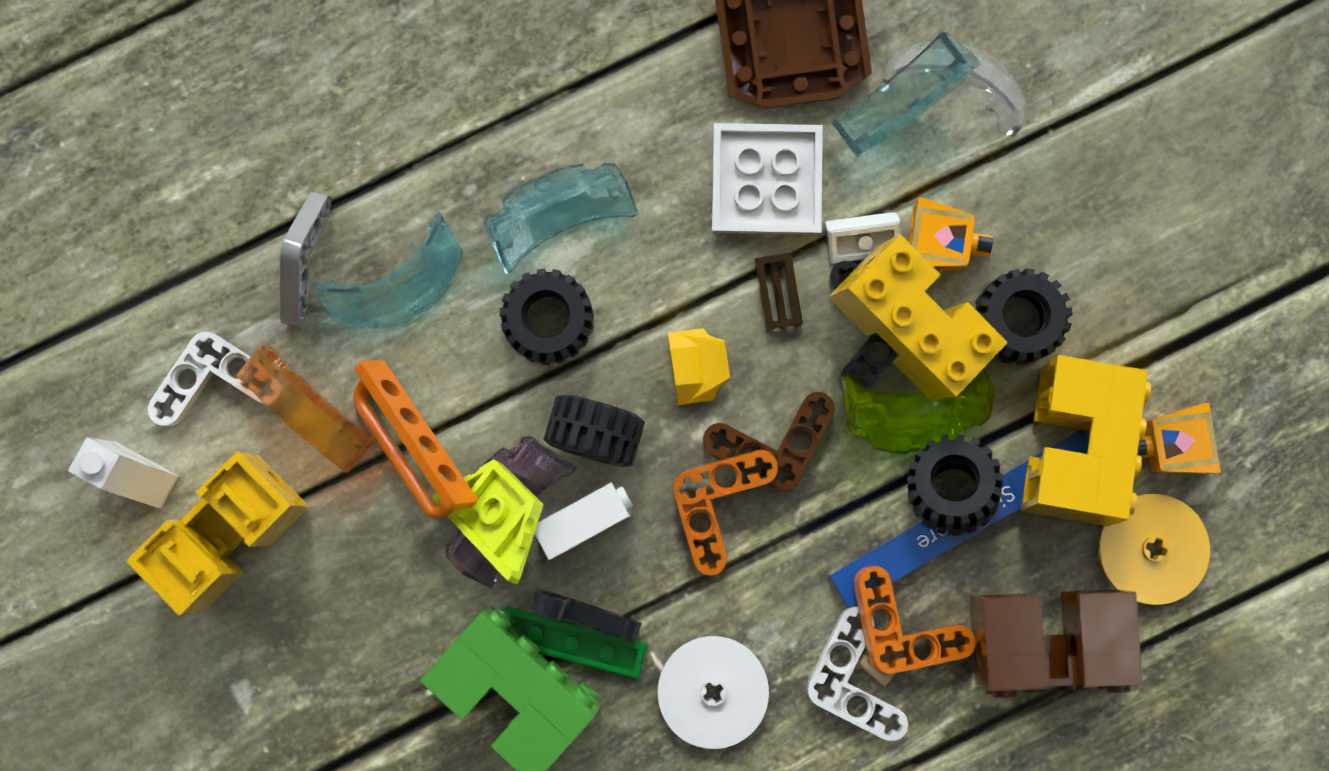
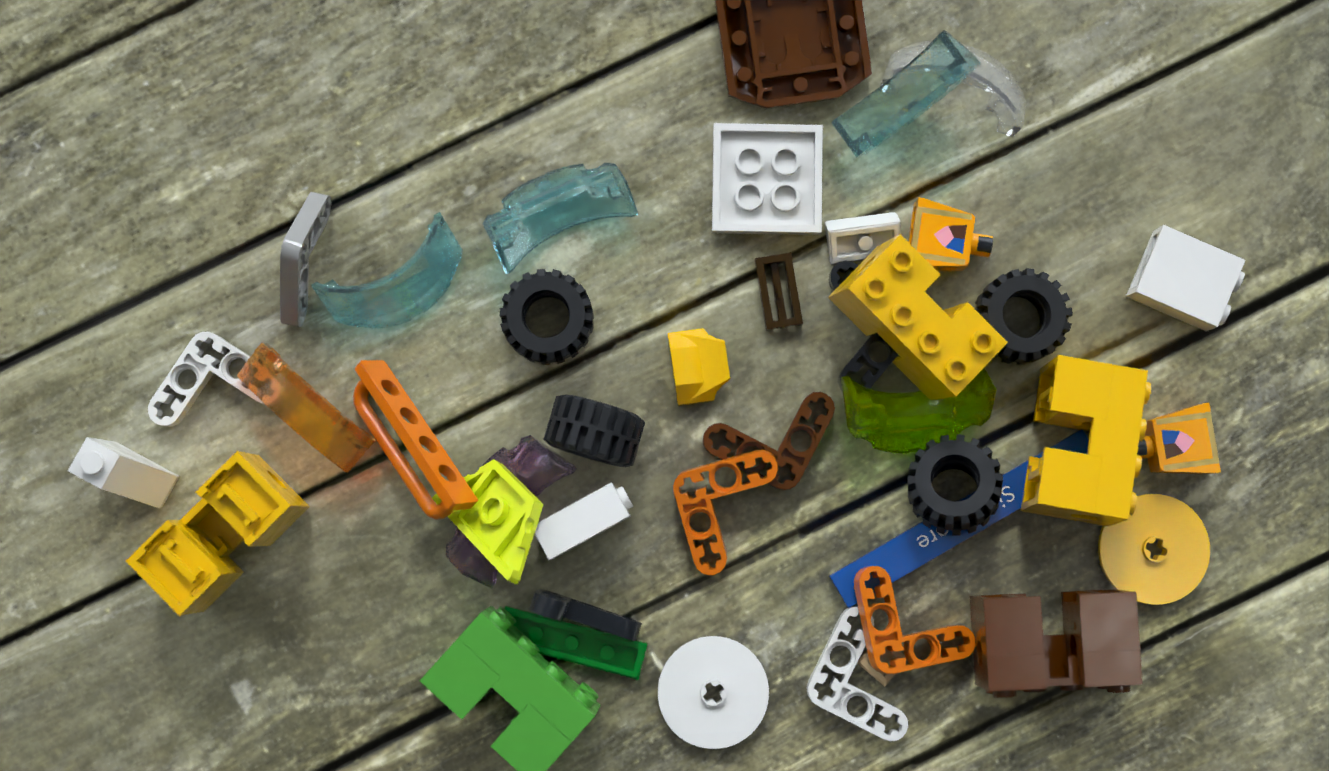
none -> white brick [1126,225,1245,331]

